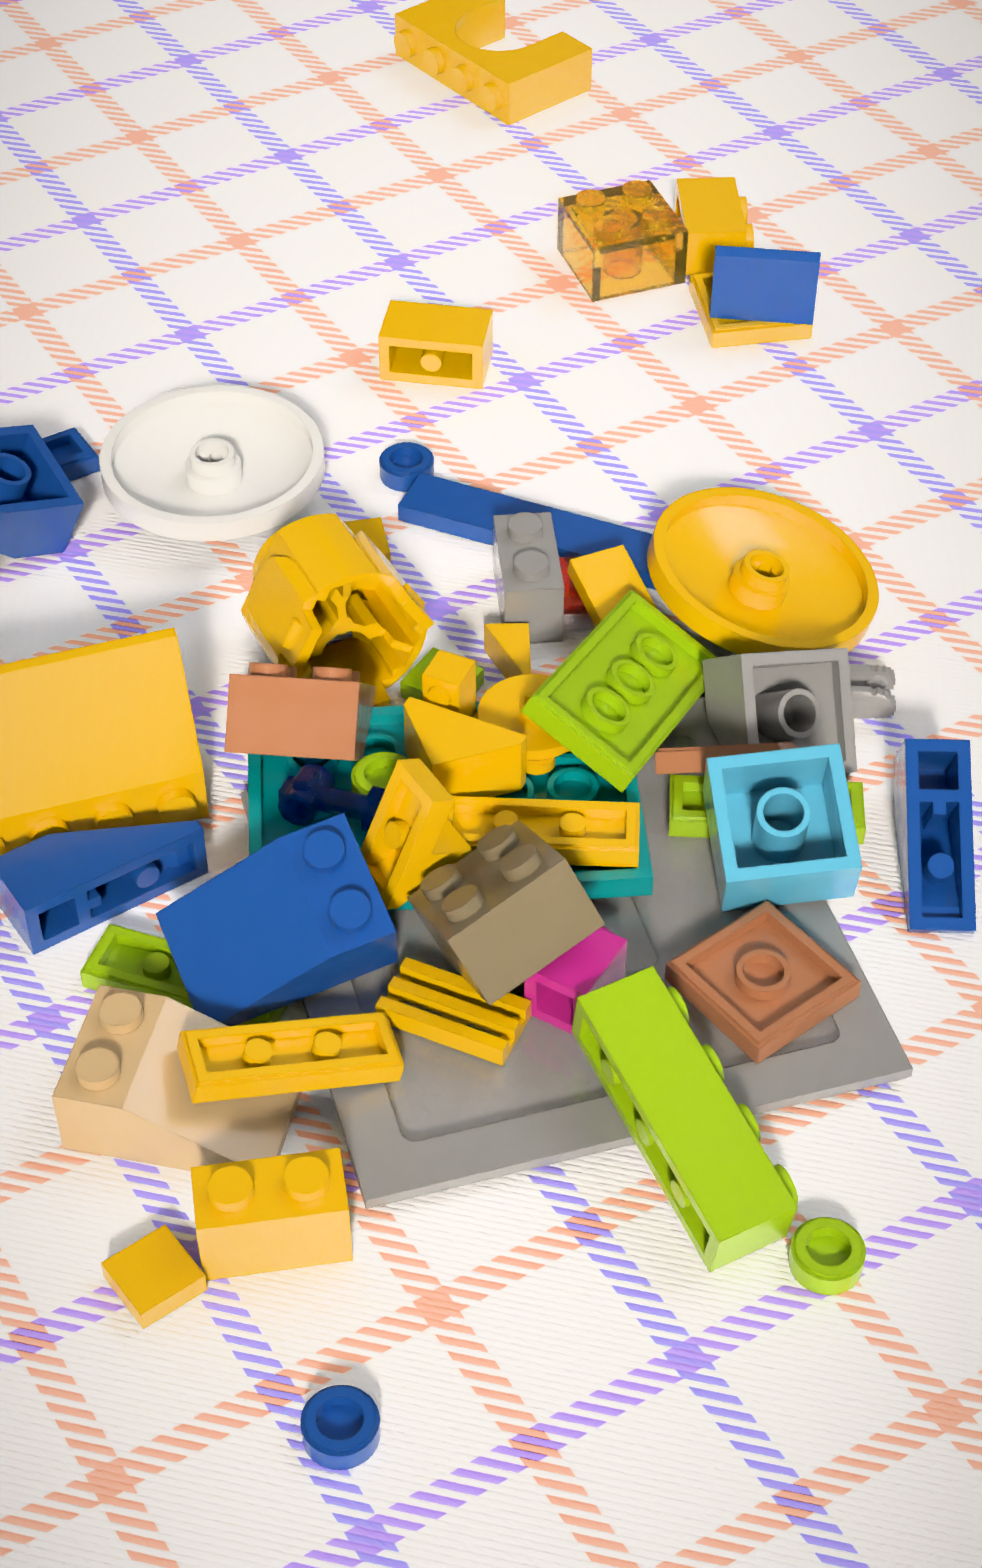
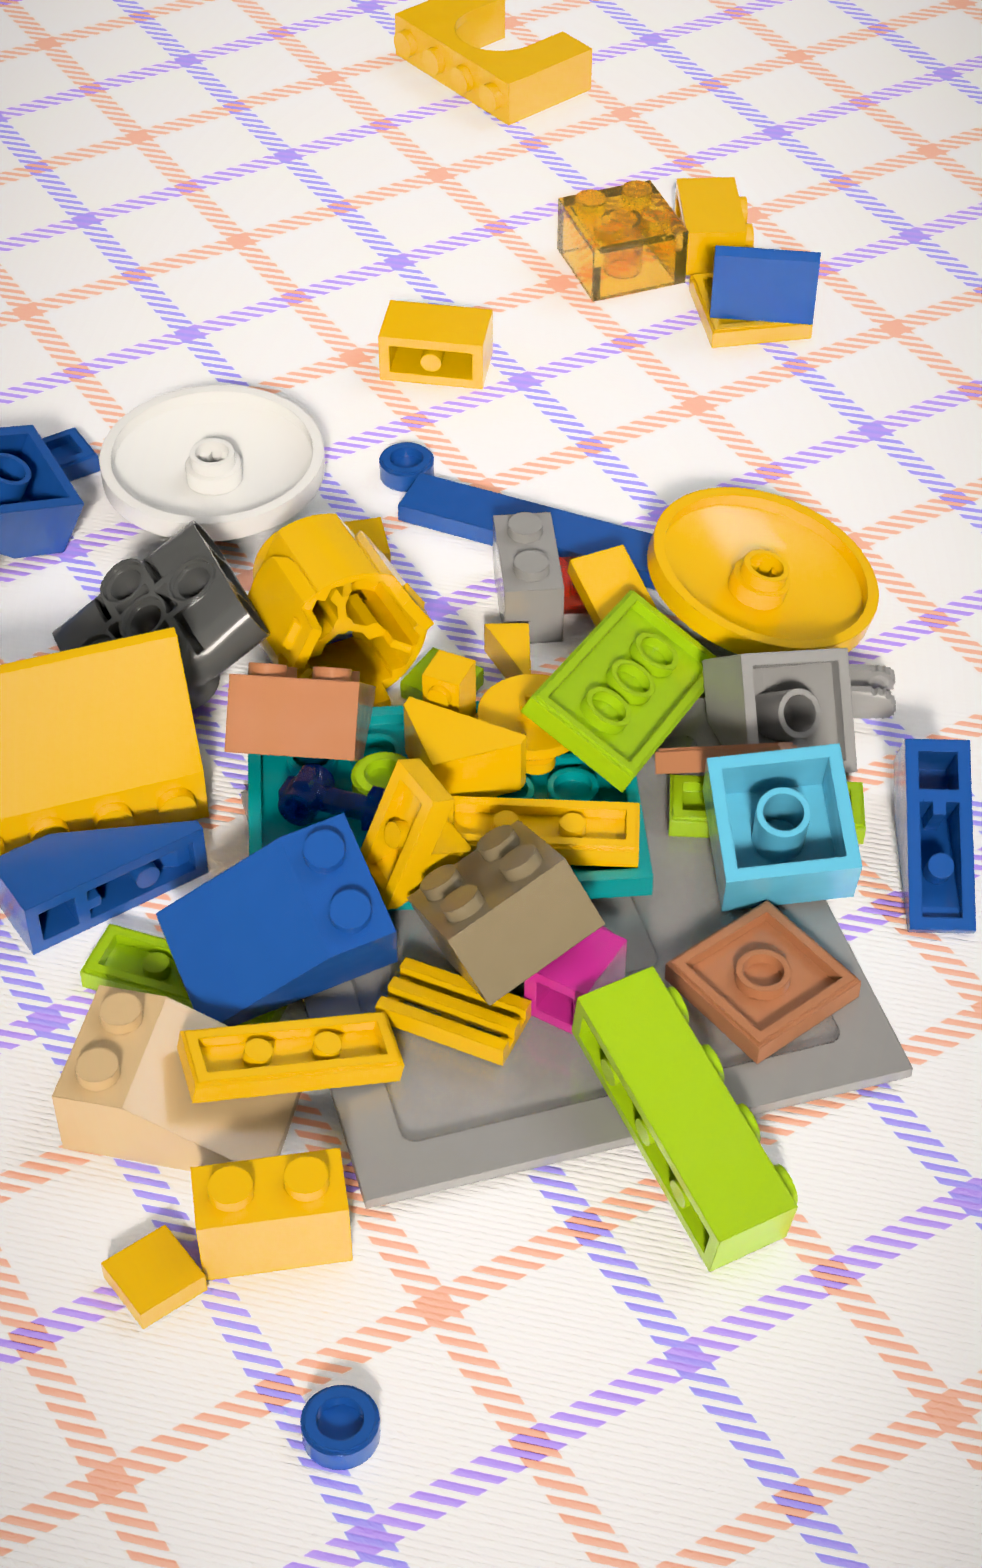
lime tile [788,1217,866,1295] -> none
none -> dark grey connector [52,521,270,709]

